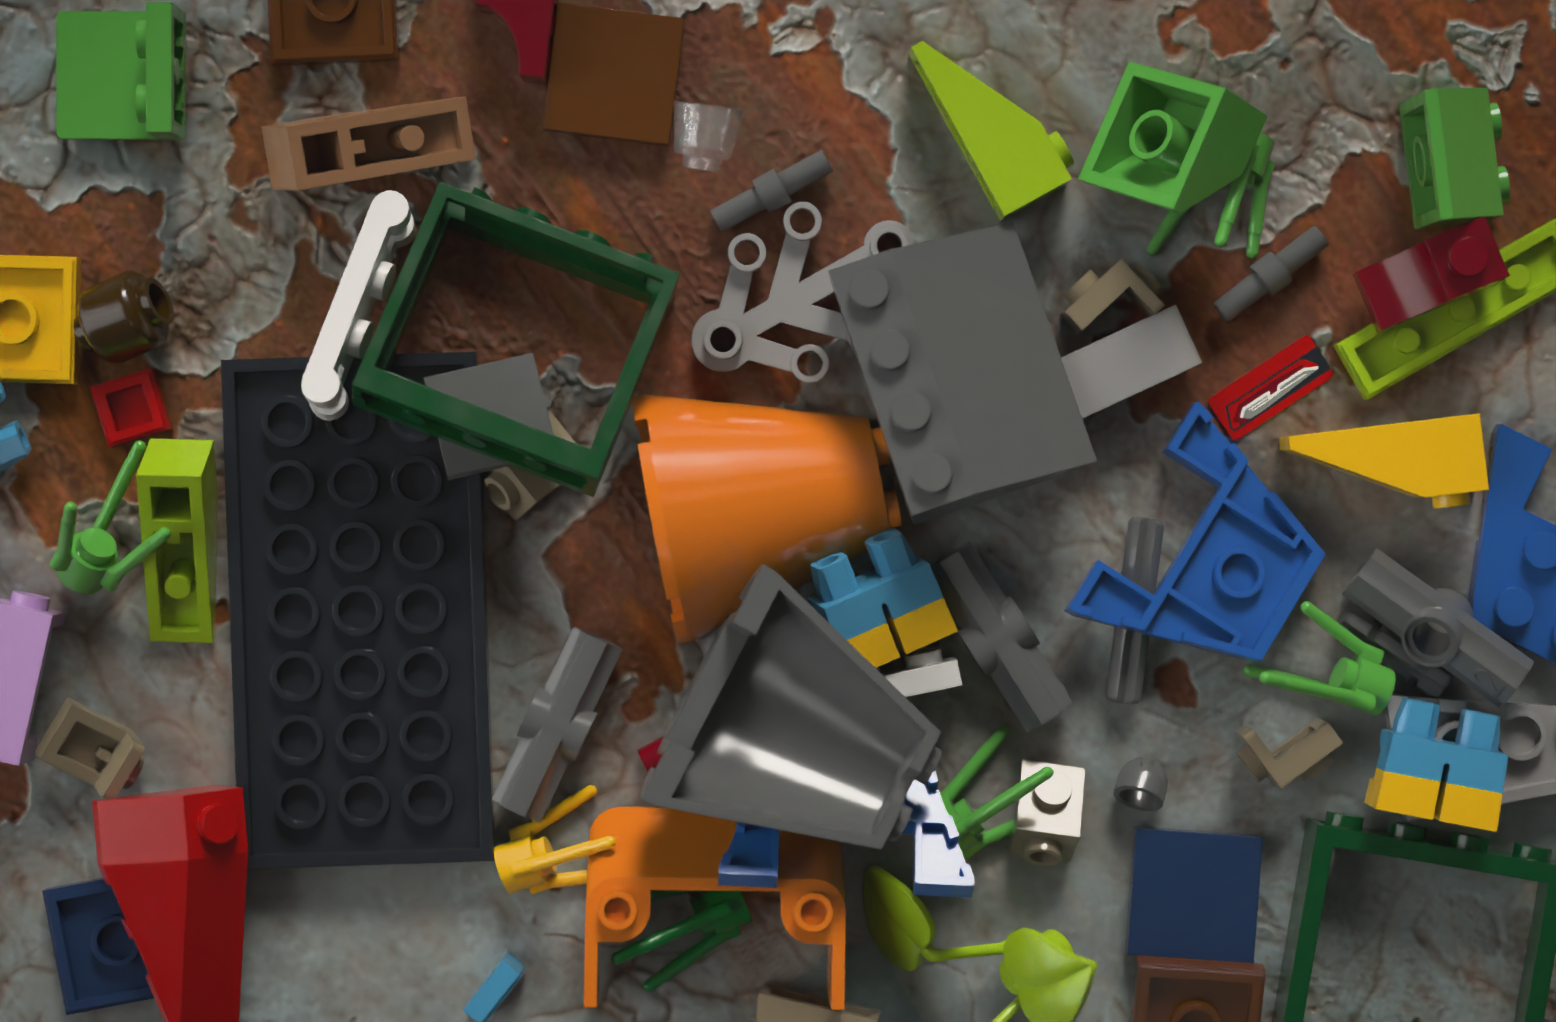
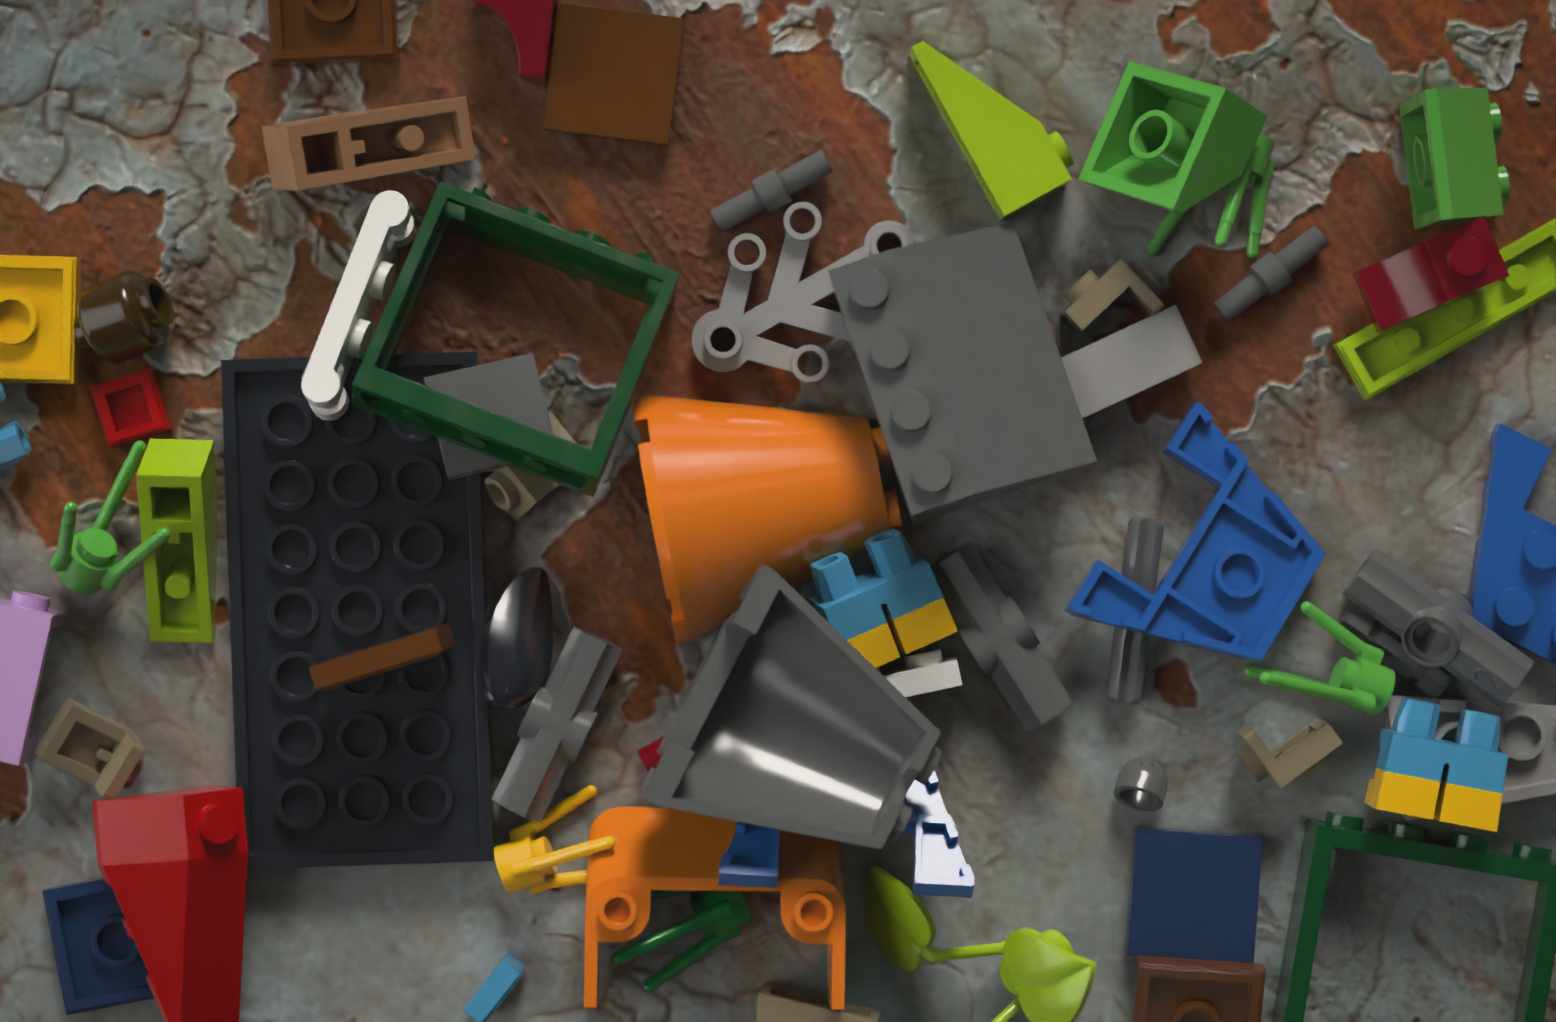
bright green bracket [56,2,186,140] -> none
clear hat [674,100,744,172] -> none
bright green plant [940,725,1054,860] -> none
bracket [1009,760,1085,866] -> none
sticker [1208,335,1334,440] -> none
yellow slope [1278,413,1489,509] -> none
none -> reddish brown tile [309,623,456,692]
none -> black arm [481,567,553,710]

